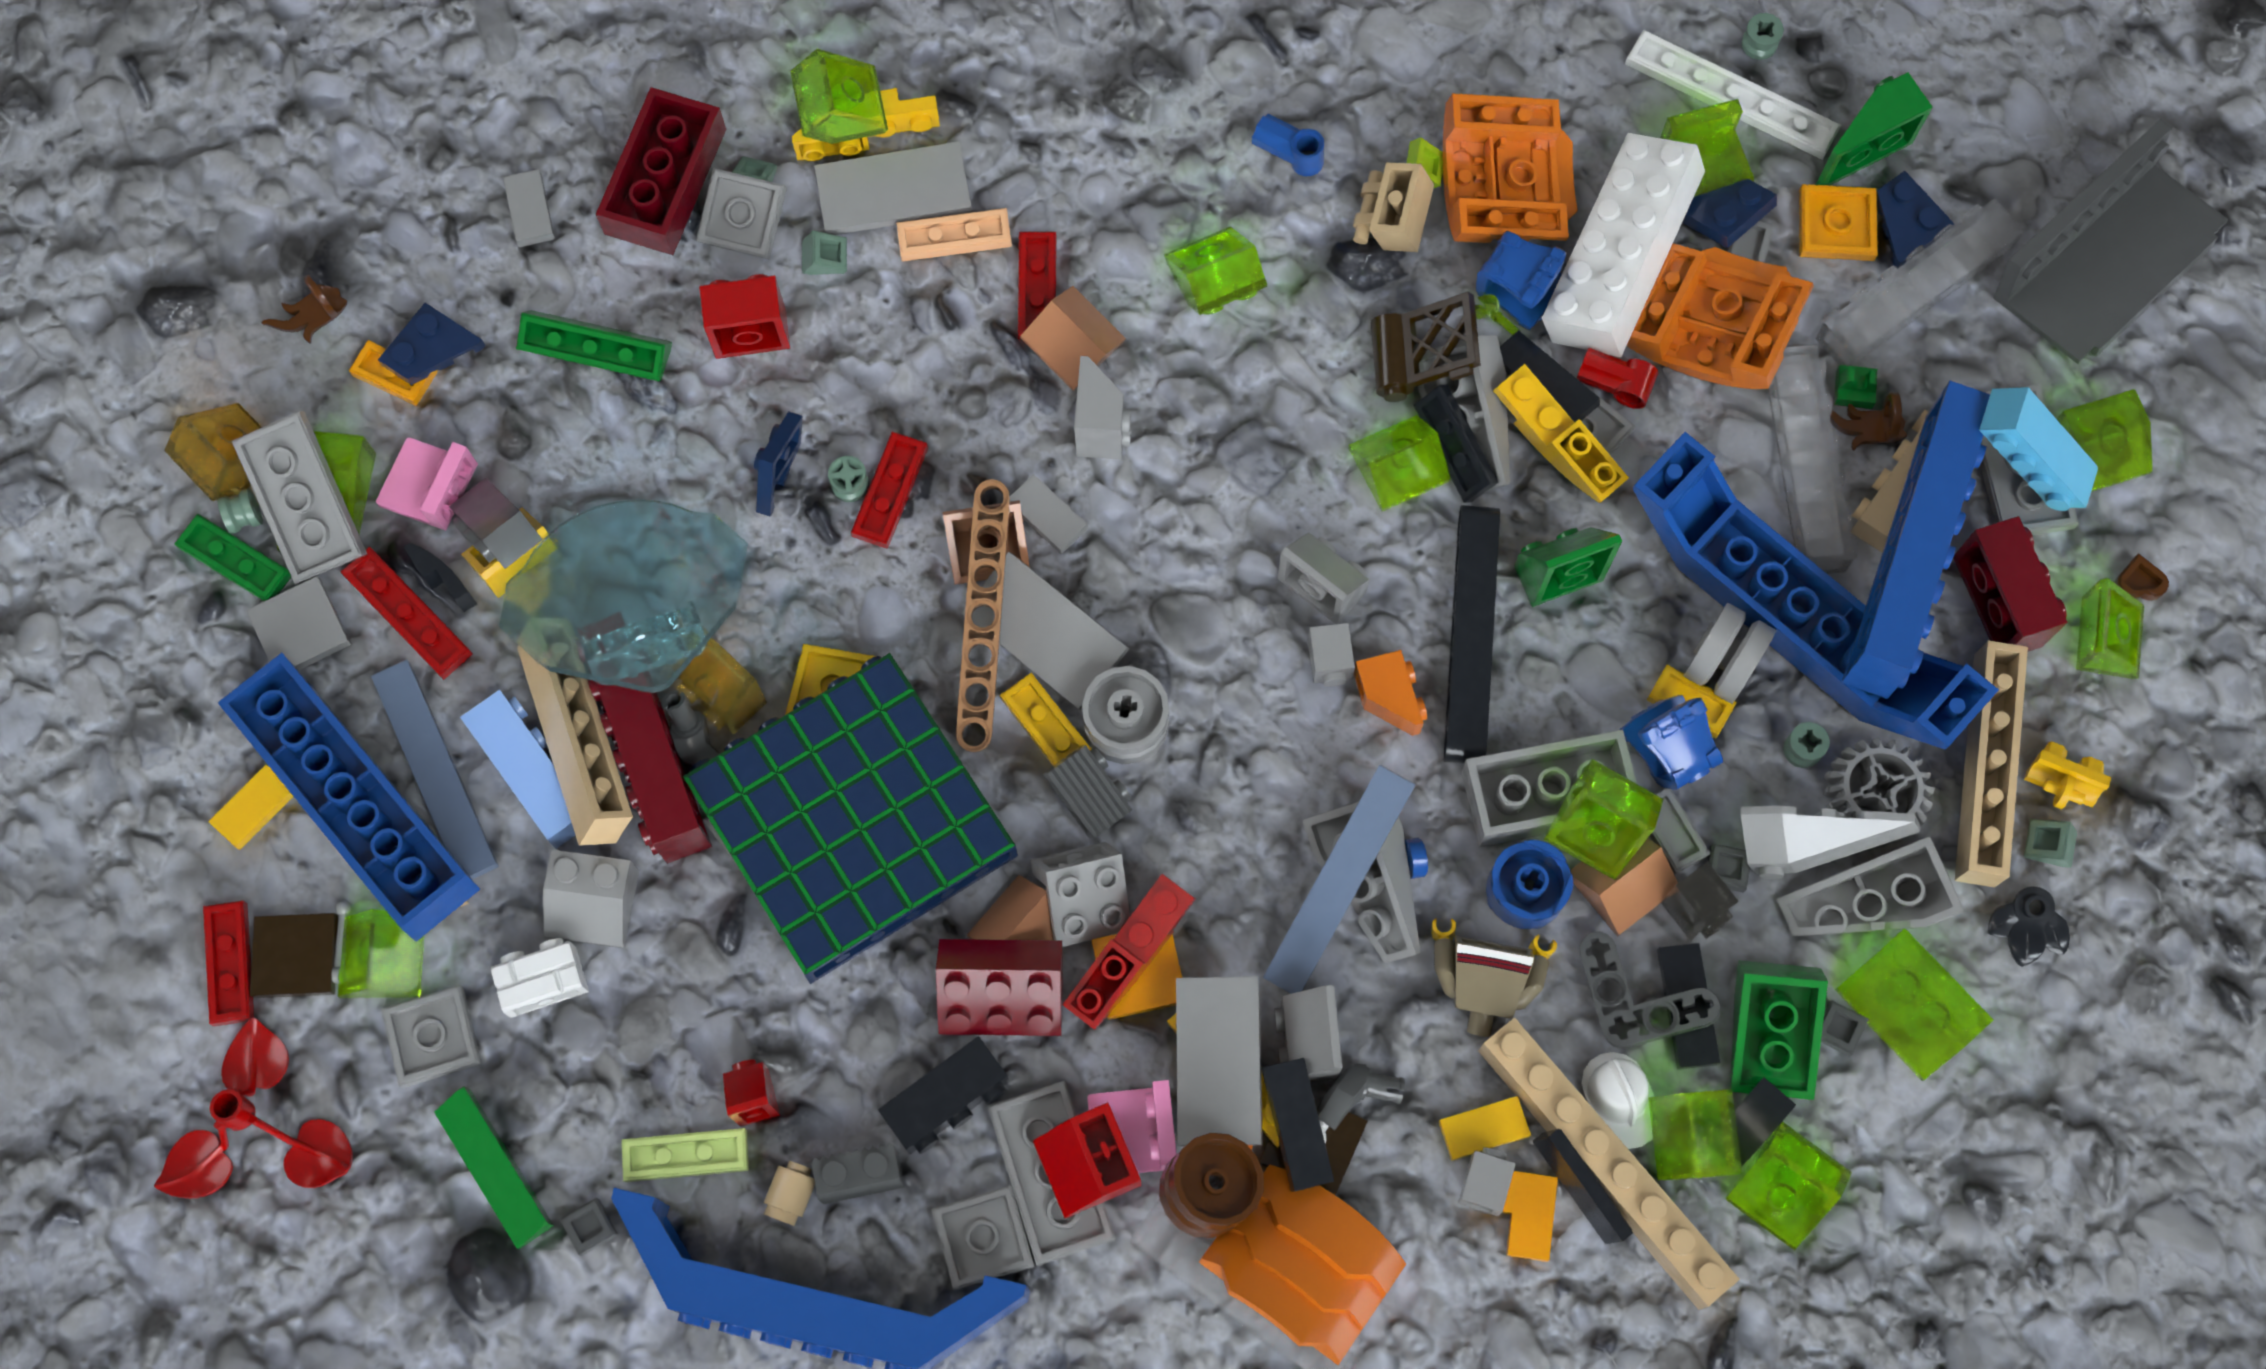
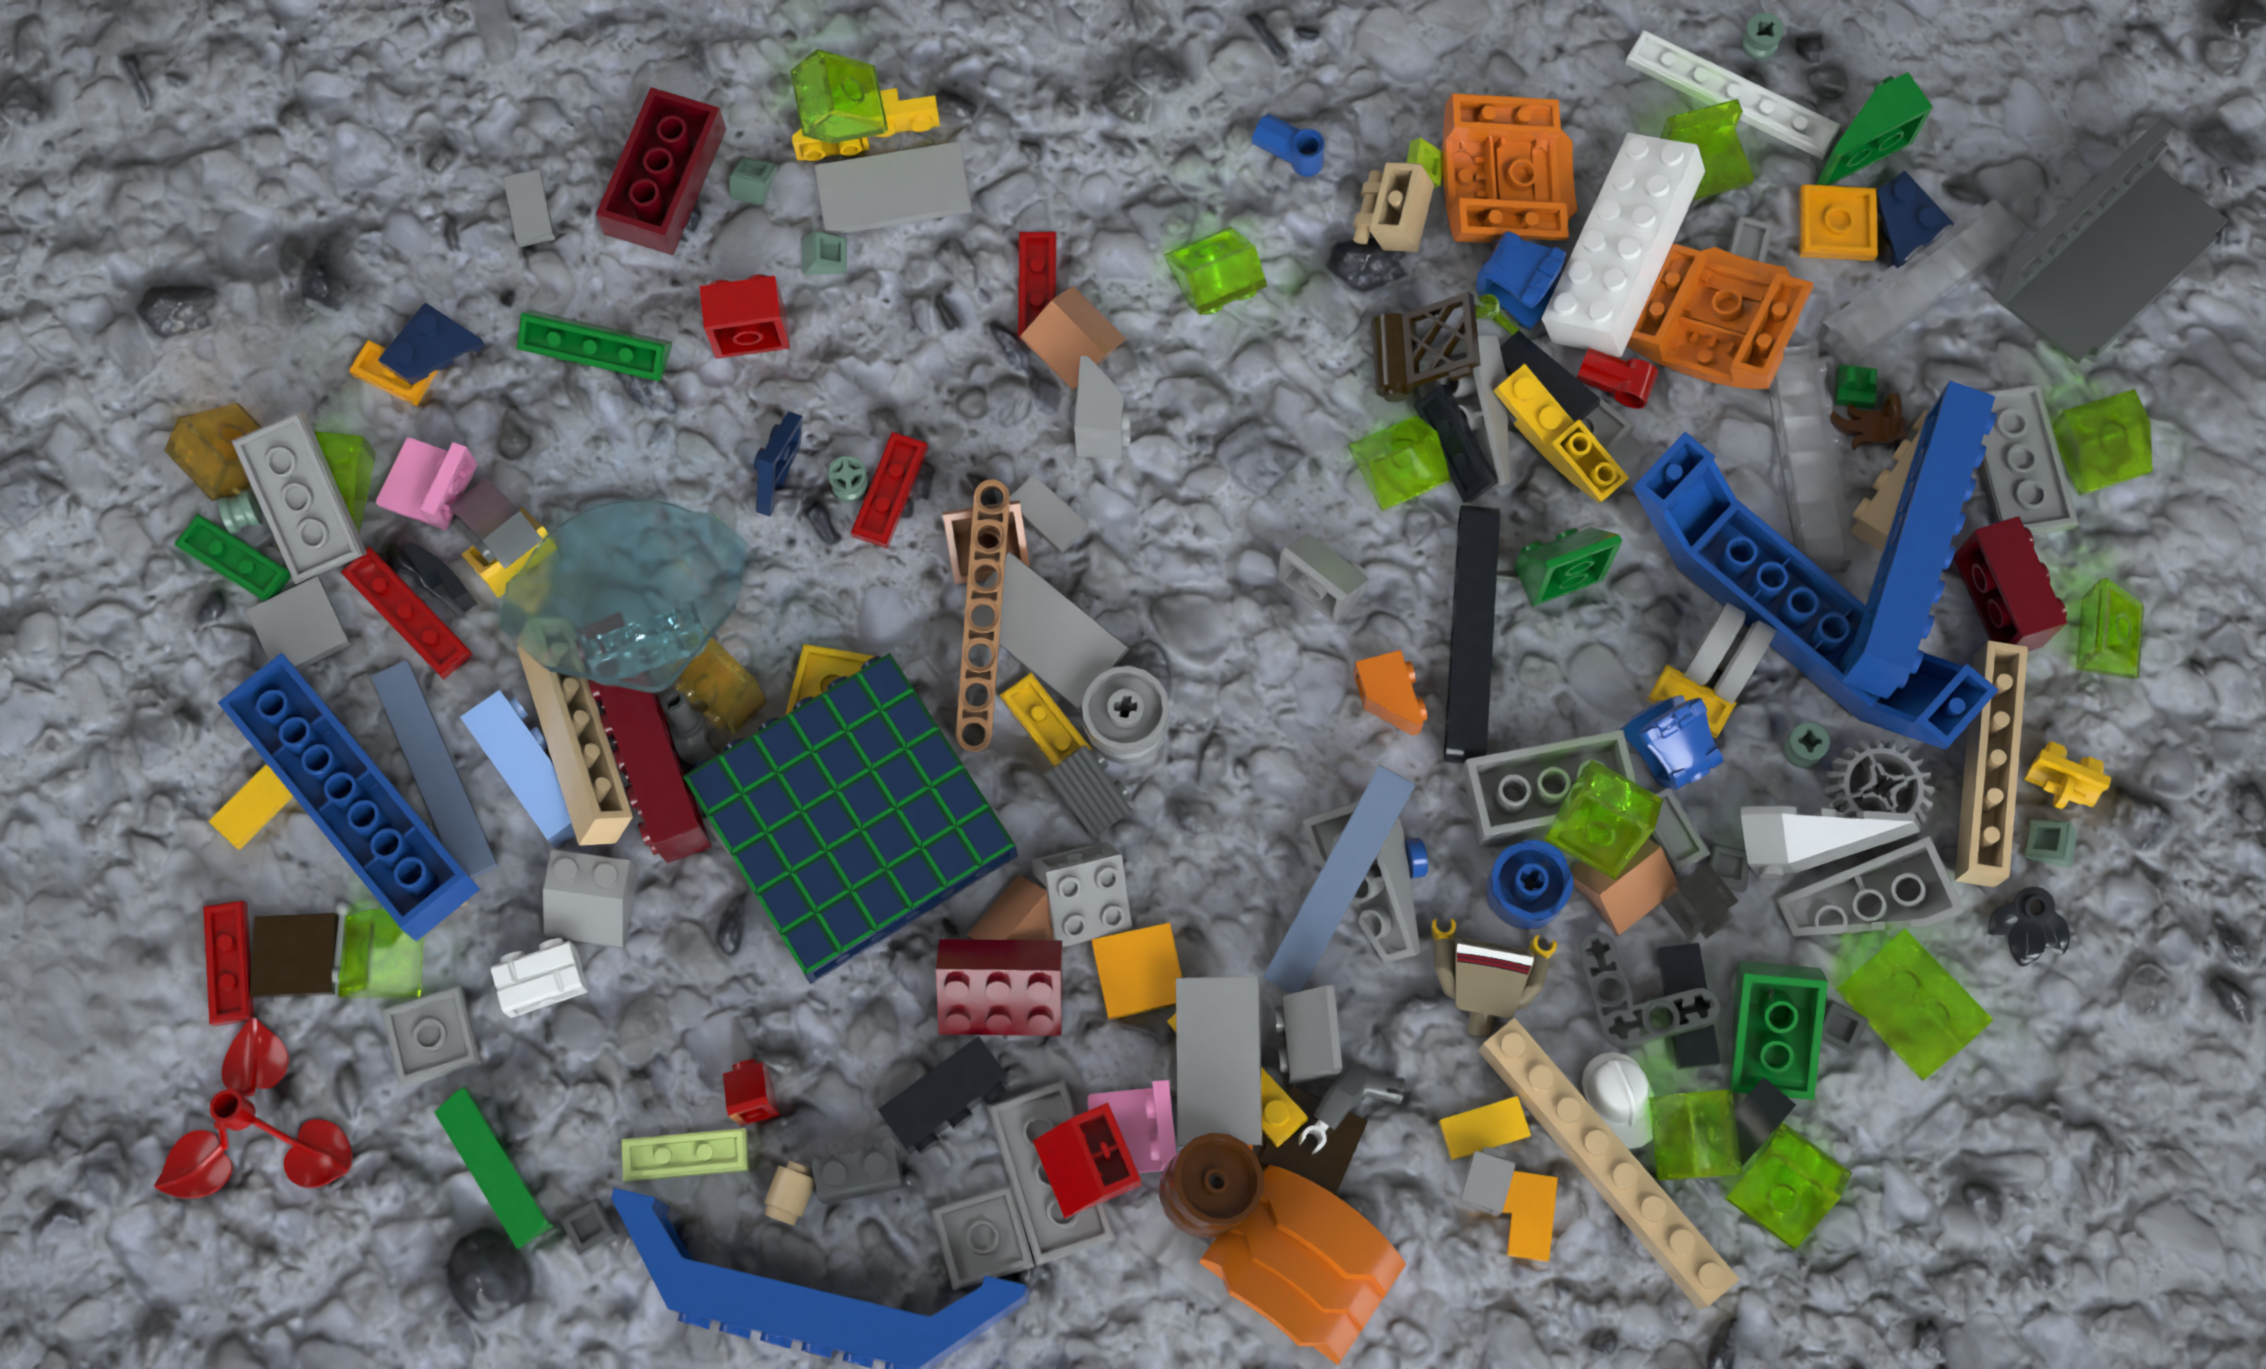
reddish brown piece [261,274,348,344] -> none
light grey tile [696,168,787,260] -> none
light nougat tile [896,208,1012,262] -> none
red slope [1062,874,1196,1030] -> none
black tile [1261,1058,1334,1192] -> none
light grey brick [1307,623,1355,687] -> none
black tile [1533,1129,1633,1244] -> none
dark blue wing [1682,179,1777,248] -> none
medium azure brick [1979,387,2098,511] -> none
reddish brown tile [2113,553,2169,602] -> none

